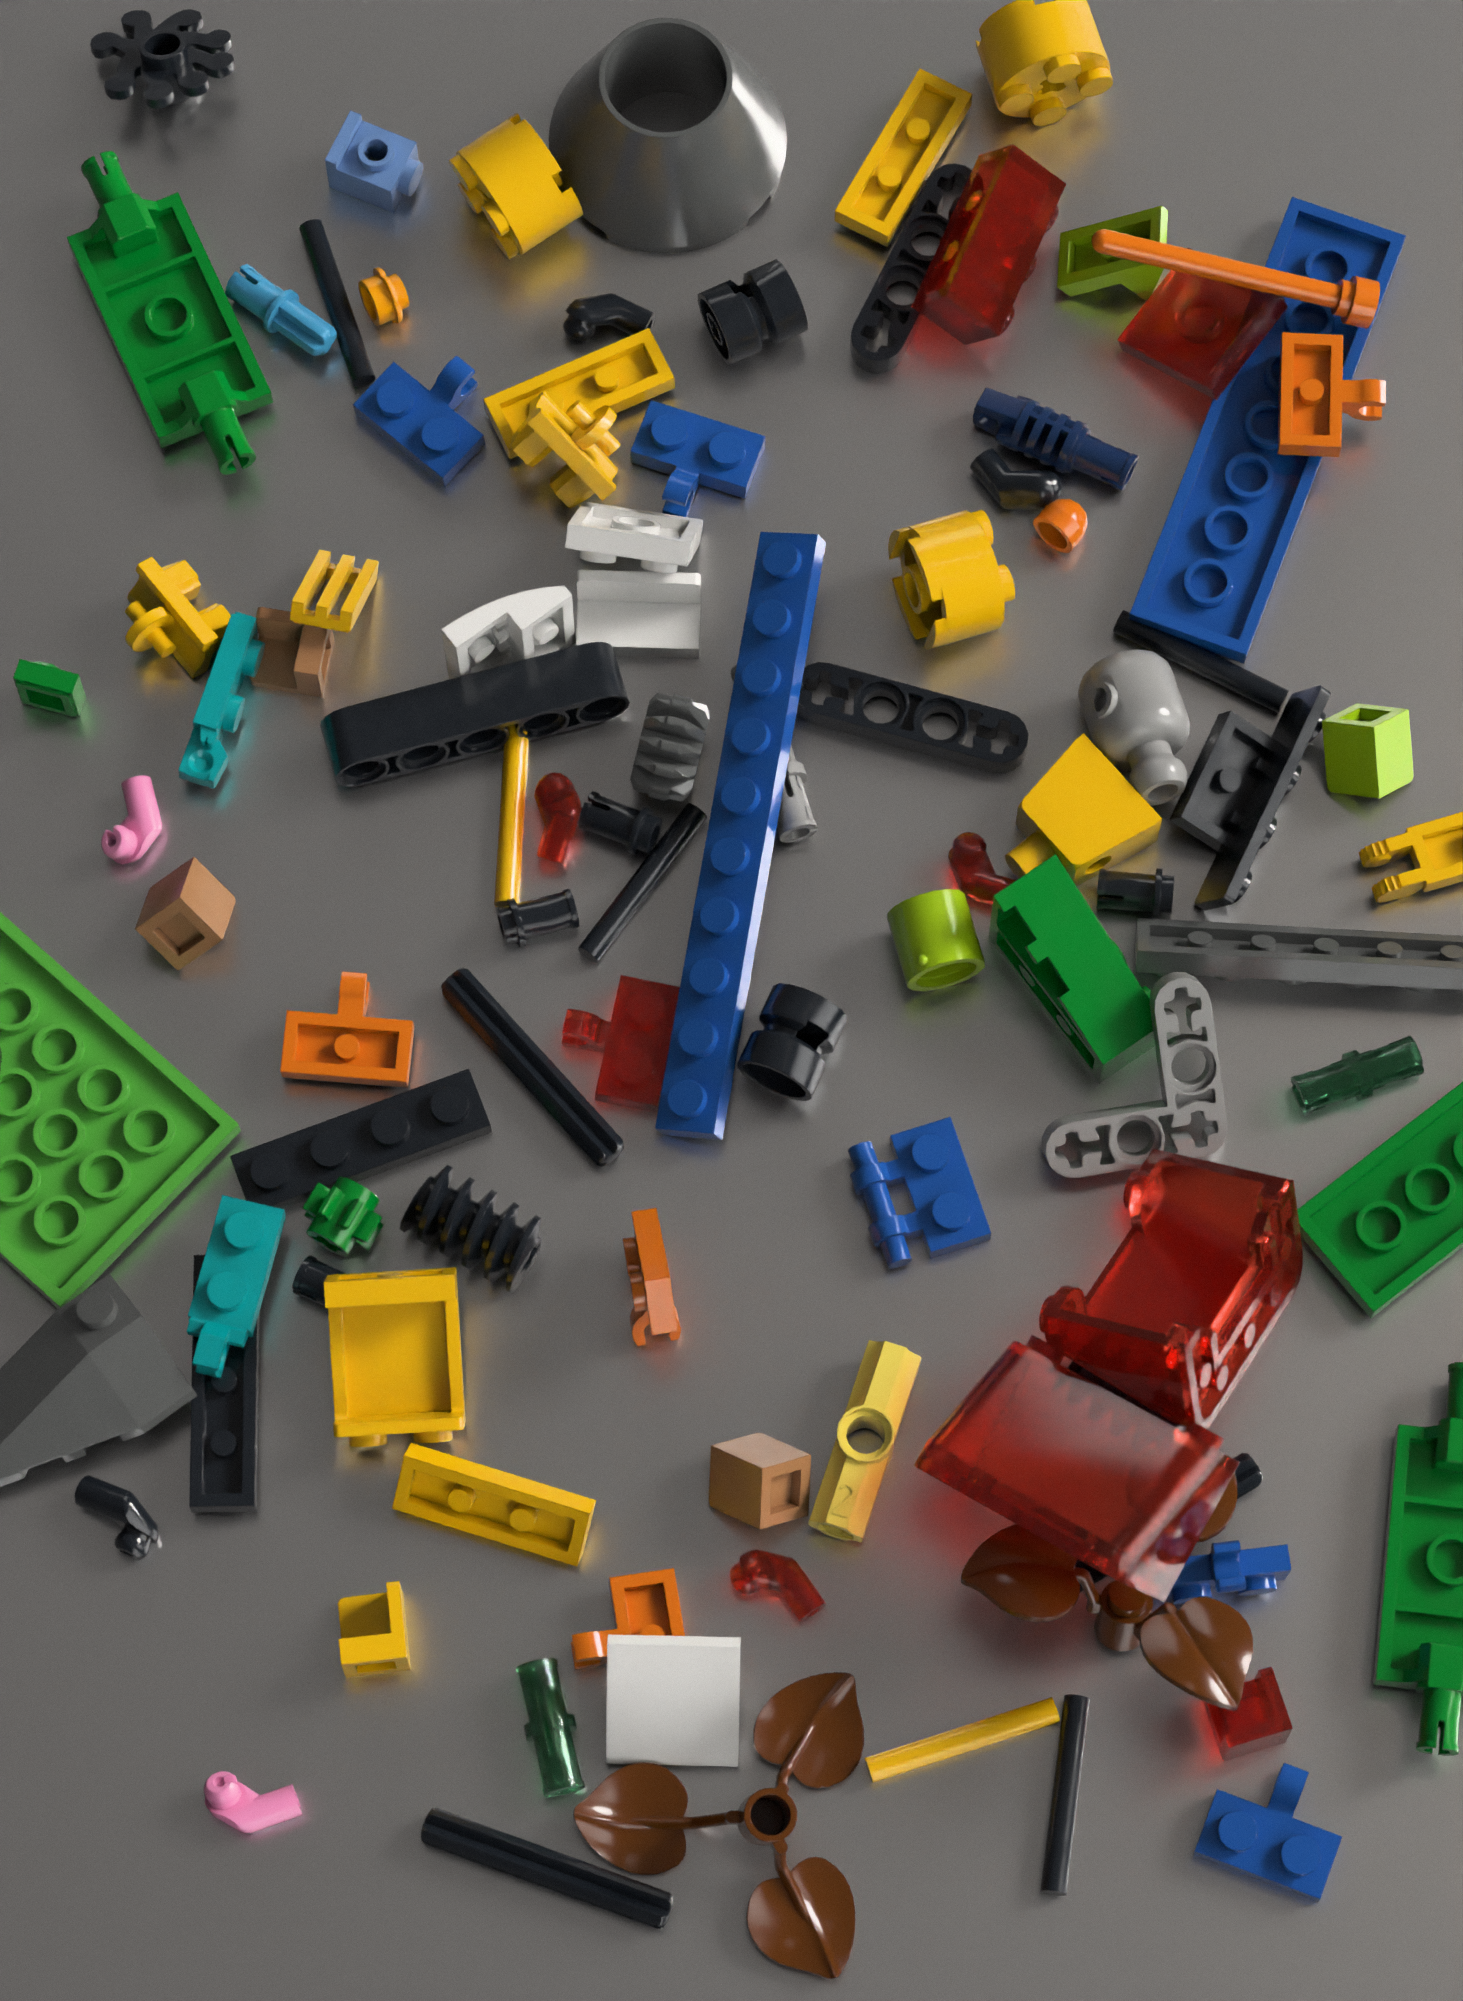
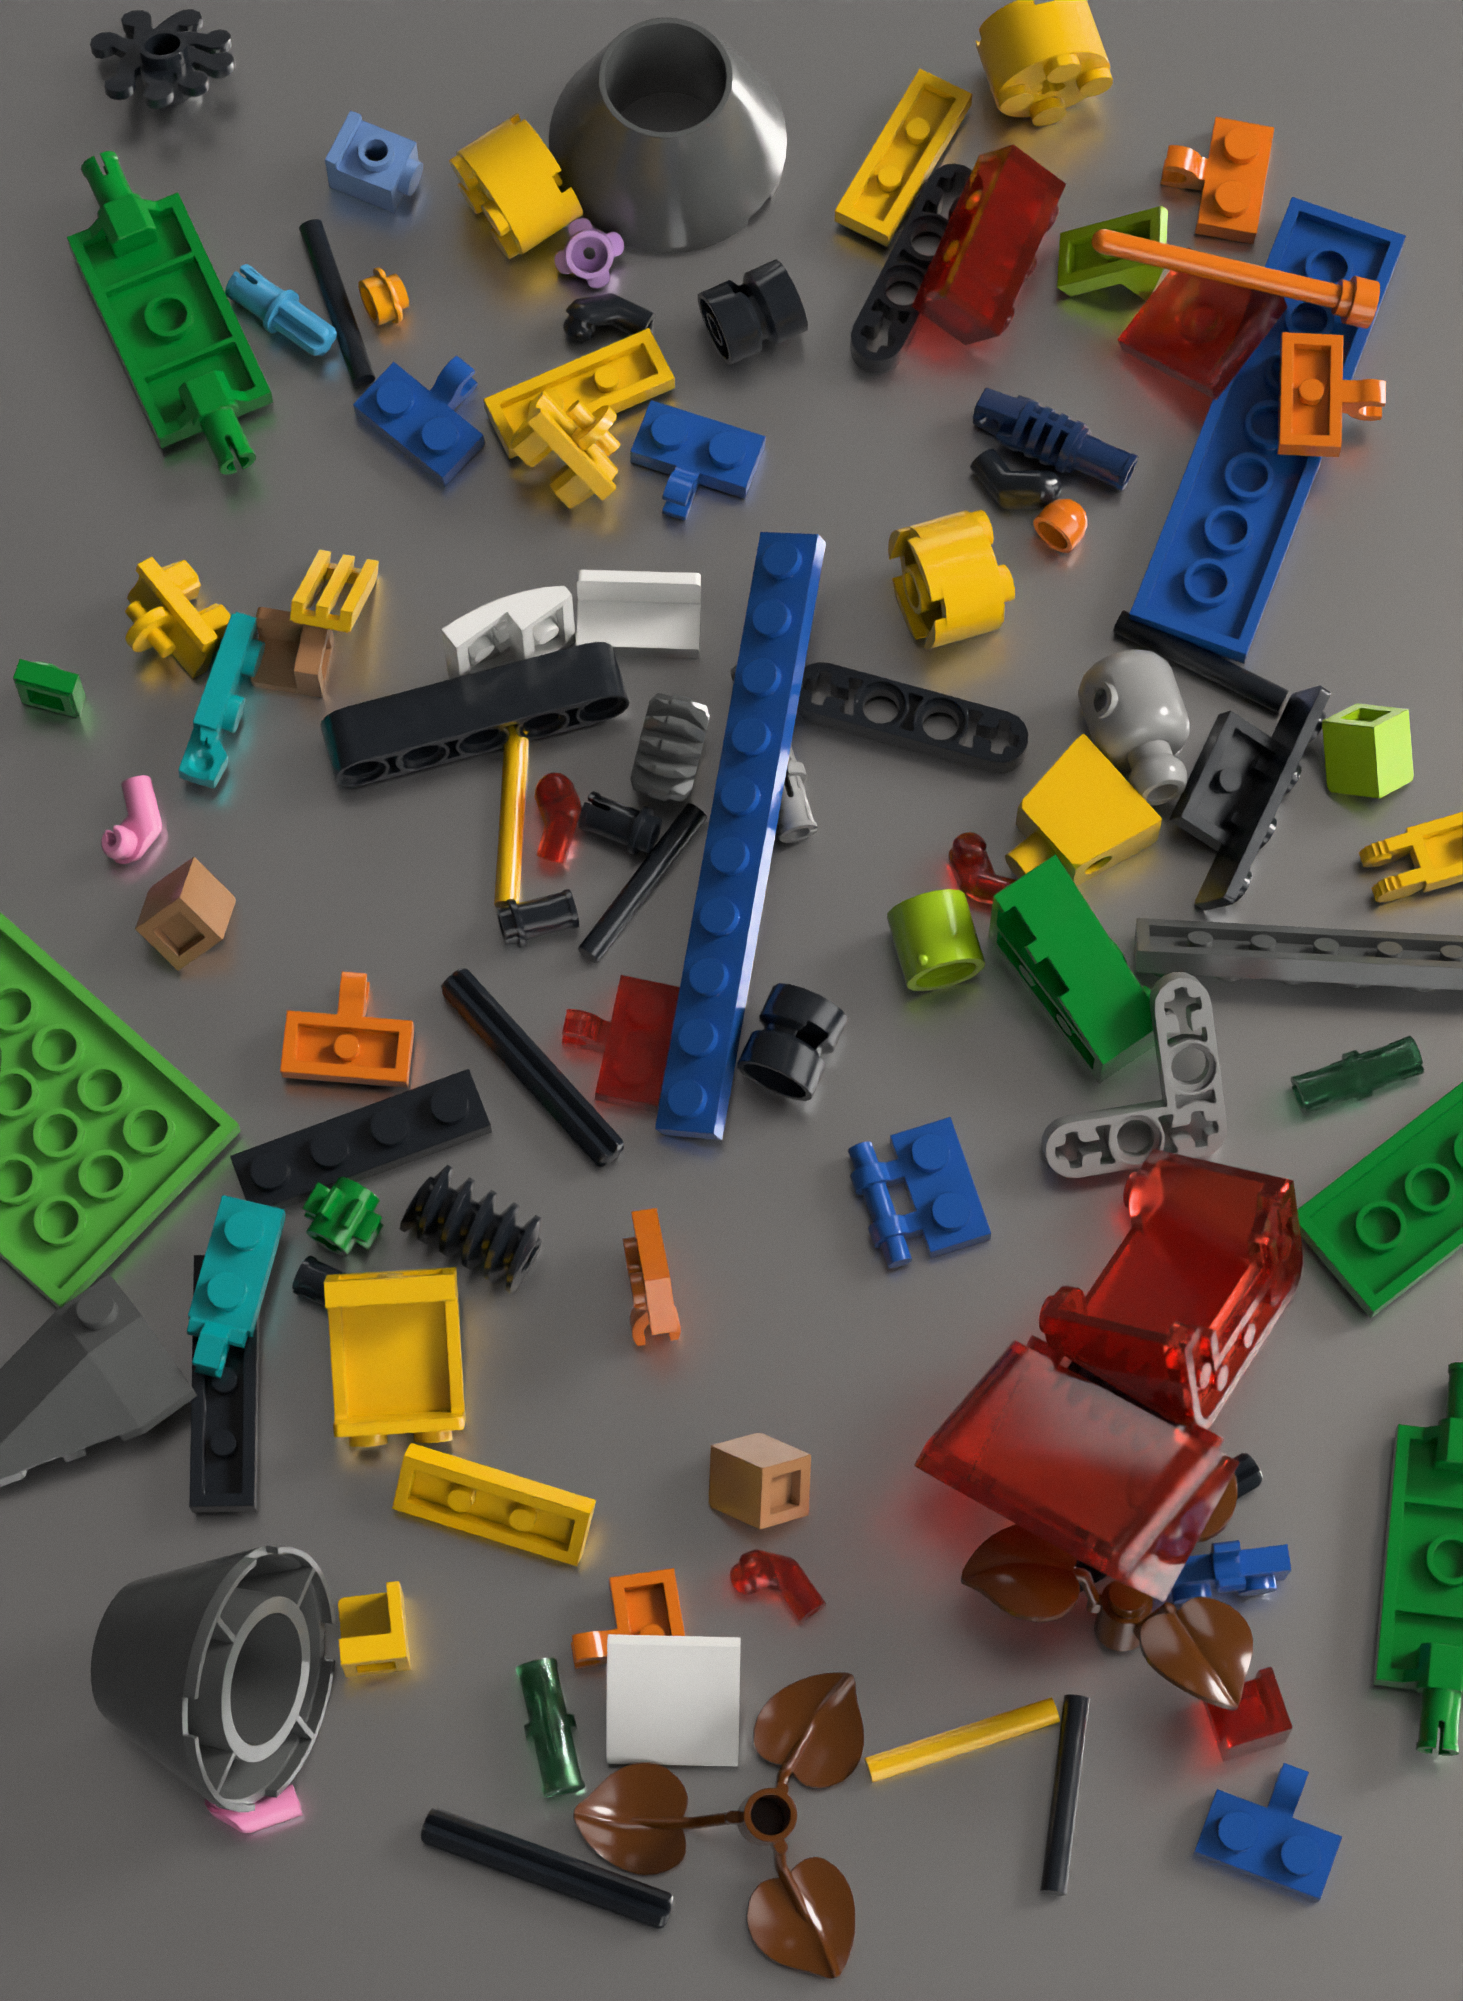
black arm [74,1475,159,1560] -> none
white plate [565,501,703,573] -> none
light yellow piece [808,1340,922,1543] -> none
black pin [1096,868,1175,919] -> none
none -> dark grey cone [91,1544,336,1812]
none -> lavender plate [554,218,624,288]
none -> orange plate [1160,117,1274,244]

